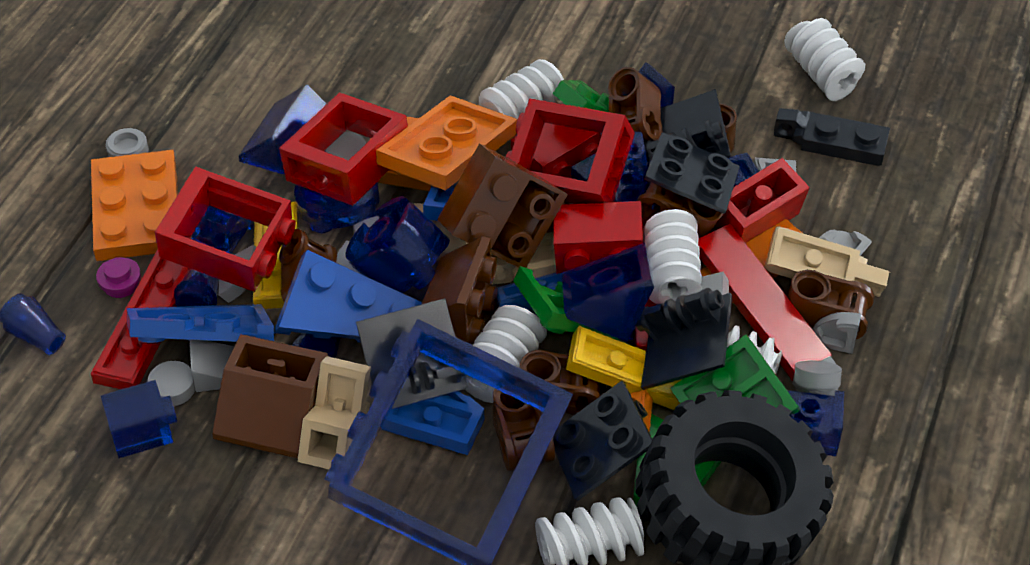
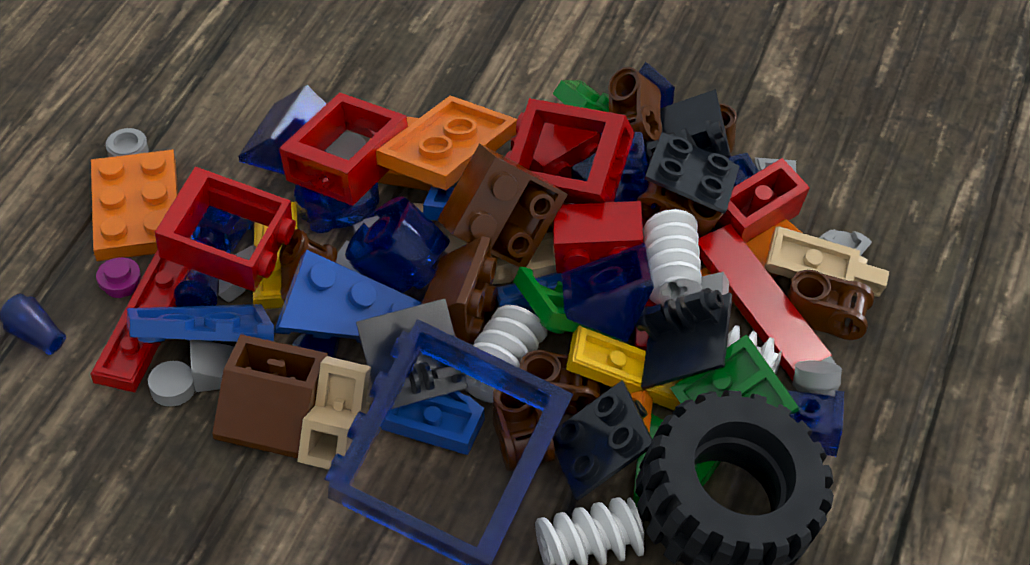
clear blue brick [101,380,177,458] -> none
white piece [479,59,564,119] -> none
black hinge [774,108,890,166] -> none
white piece [784,18,865,102] -> none
light grey tile [812,312,861,354] -> none

